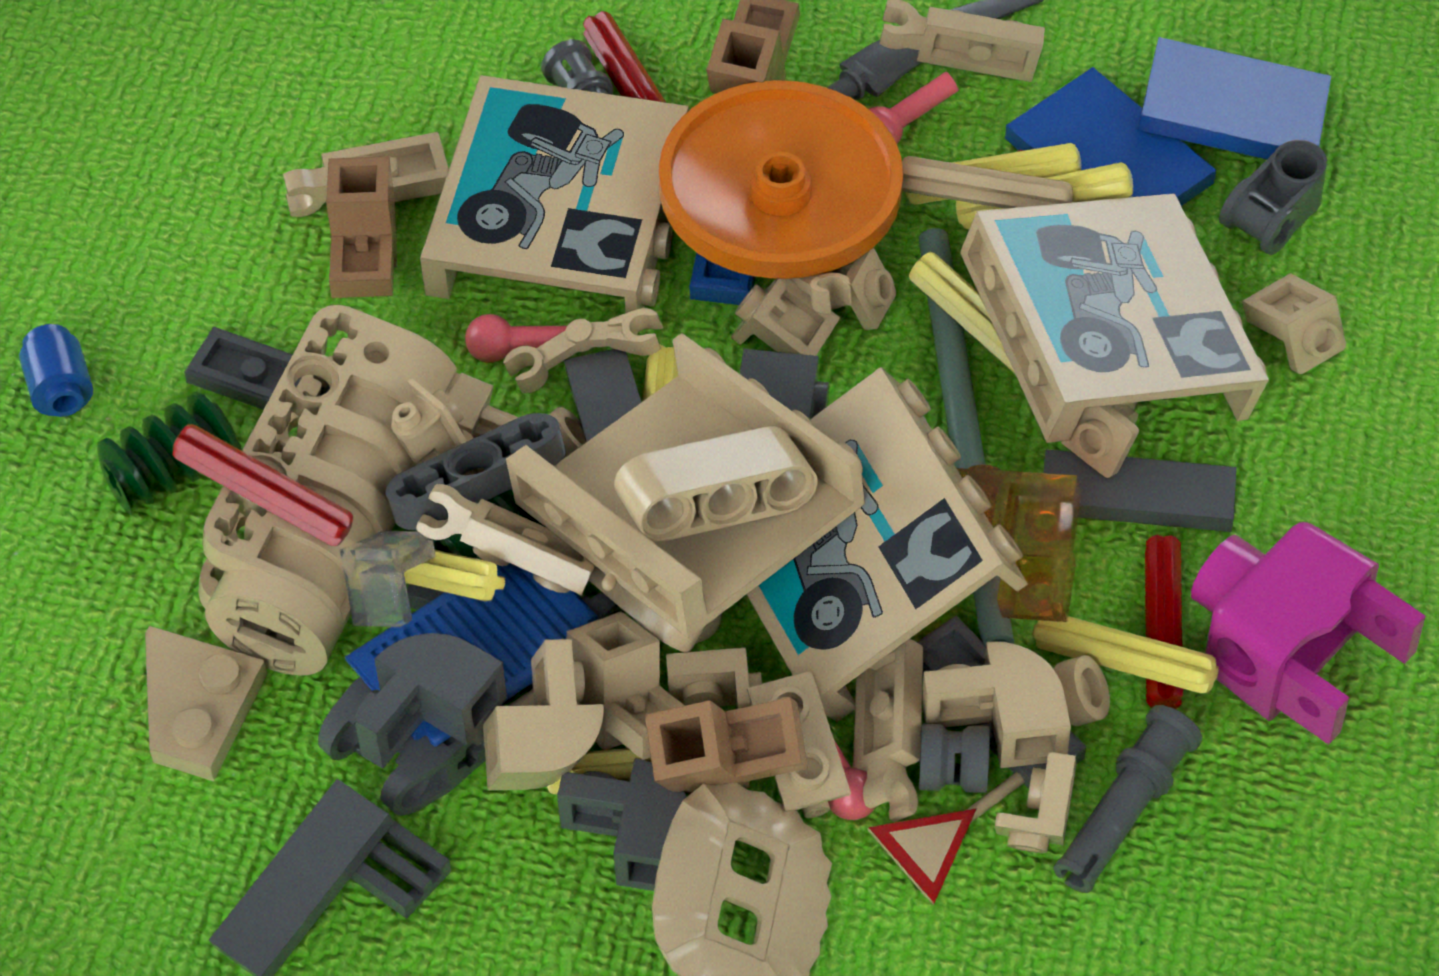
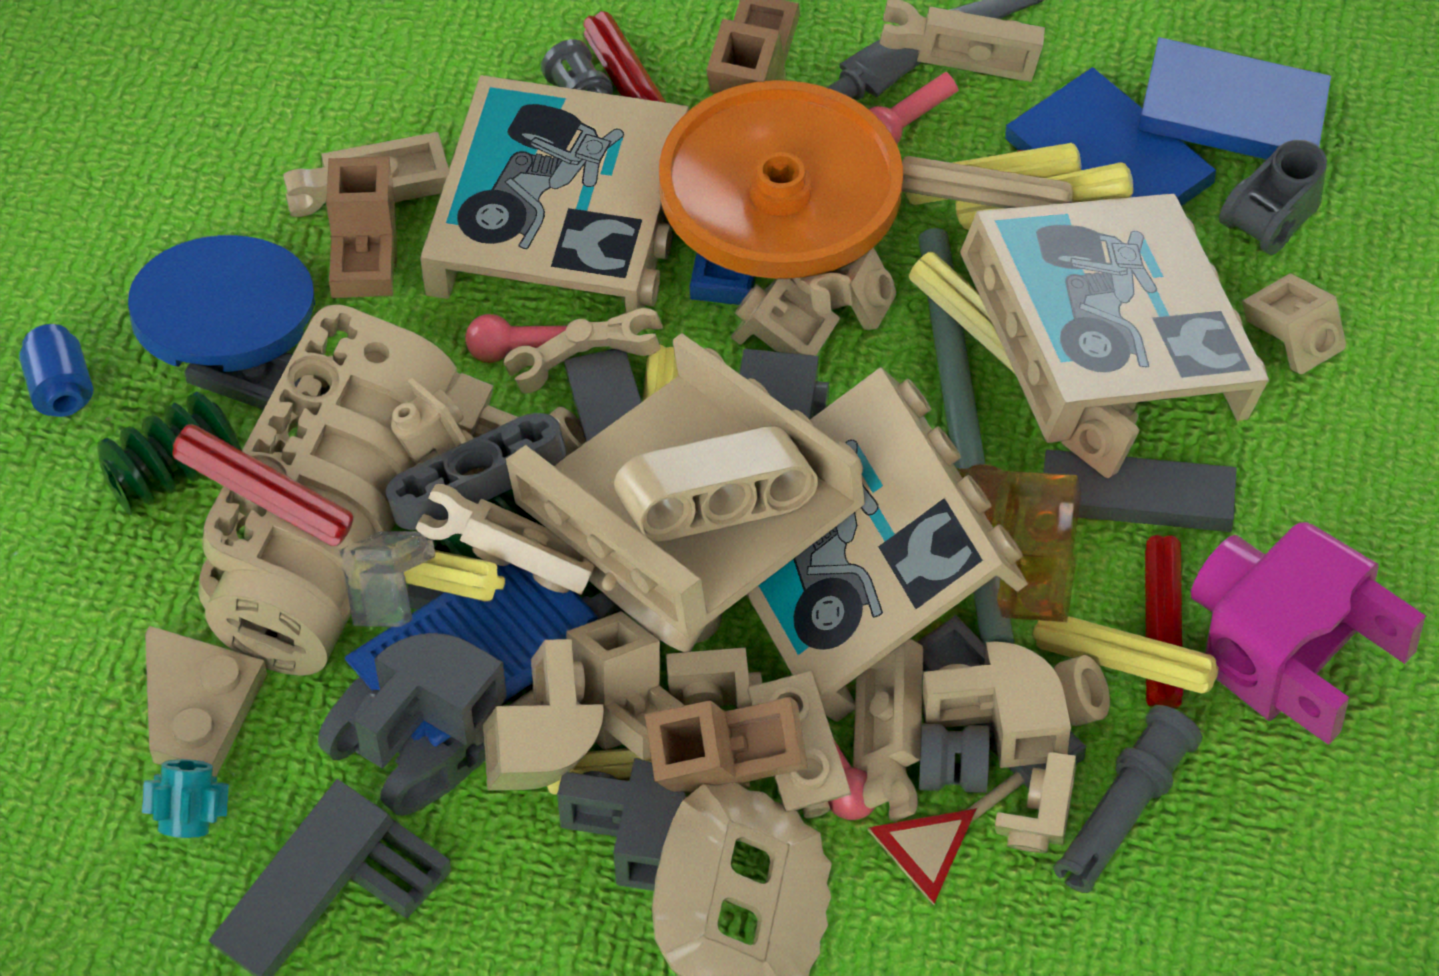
none -> blue tile [128,235,315,372]
none -> teal gear [142,759,229,838]

